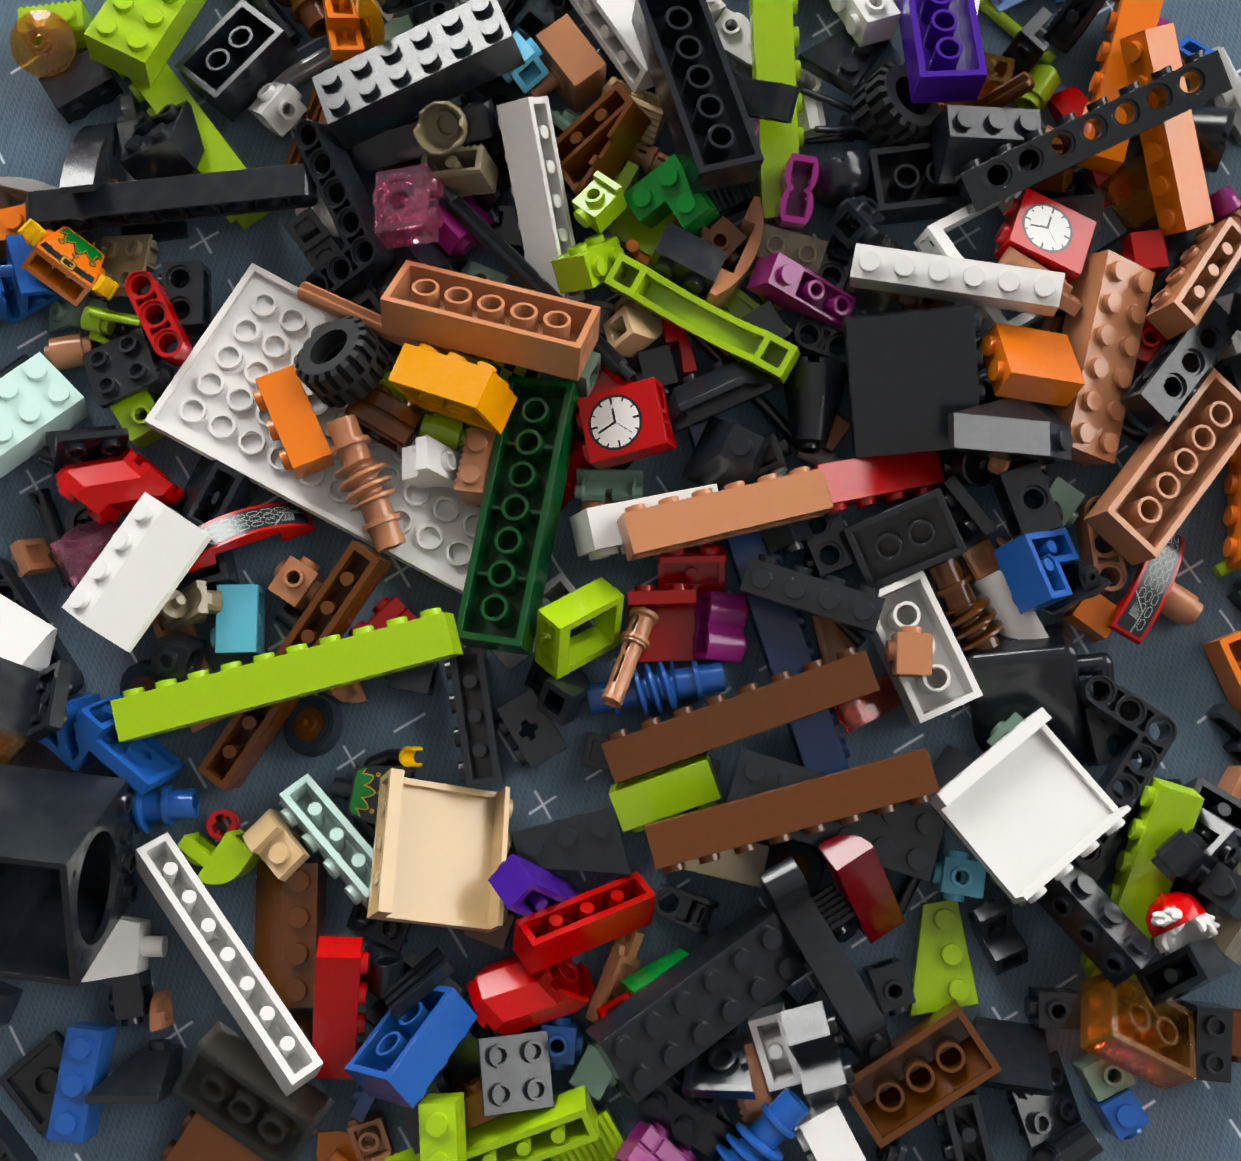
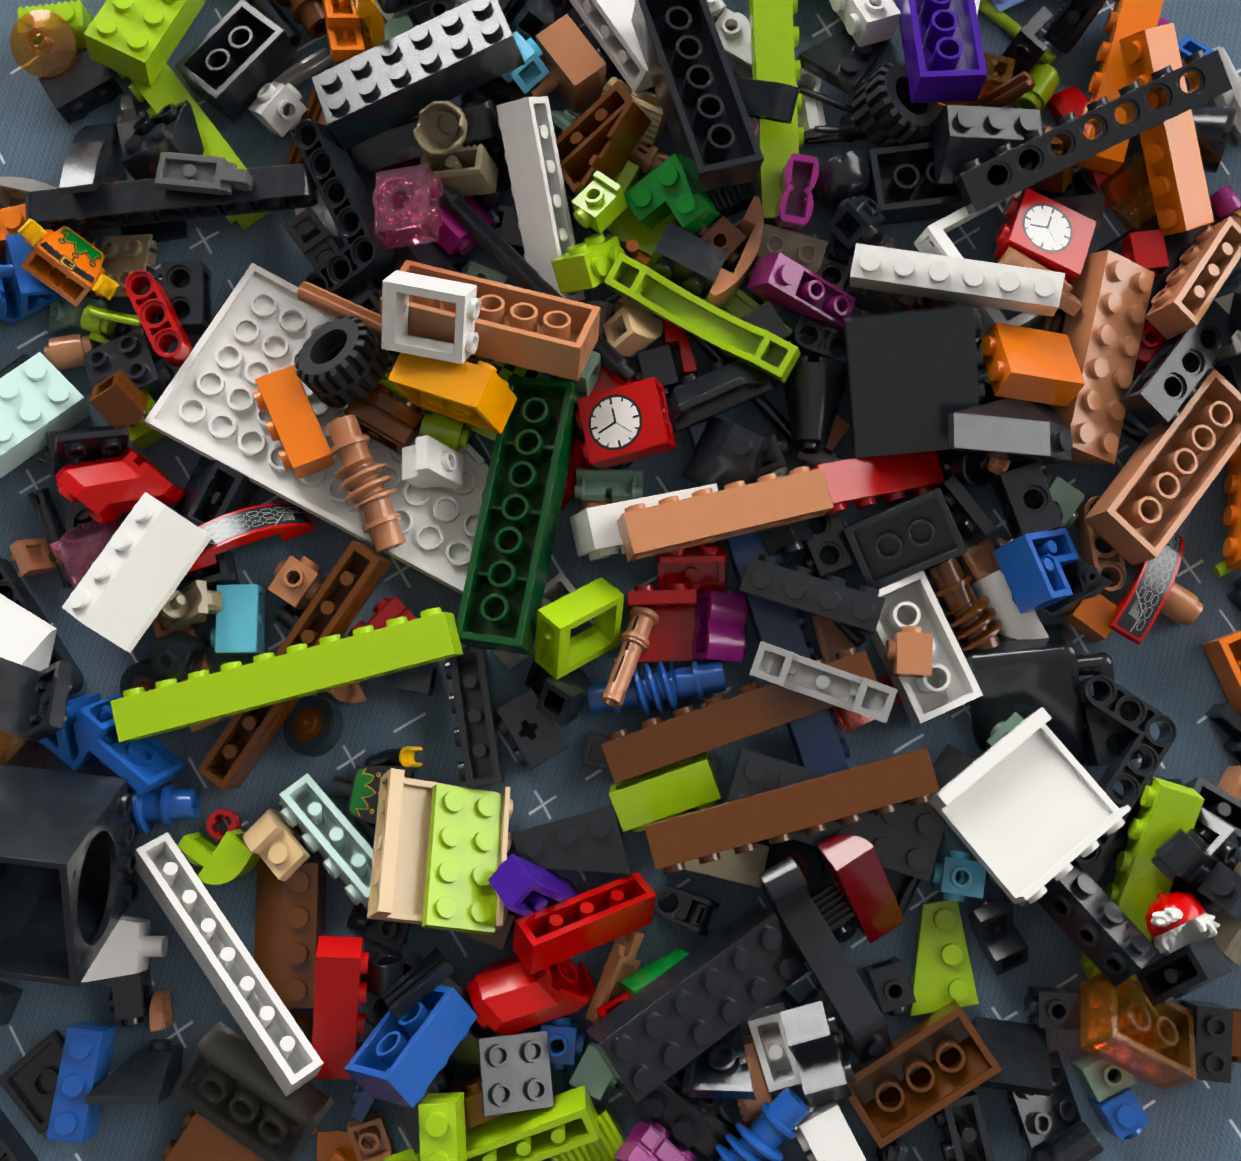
nougat brick [452,427,497,507] -> none
none -> reddish brown brick [89,369,148,429]
none -> dark grey hinge [154,152,254,195]
none -> white window [381,270,481,364]
none -> lime plate [422,783,503,935]
none -> light grey slope [749,641,898,723]

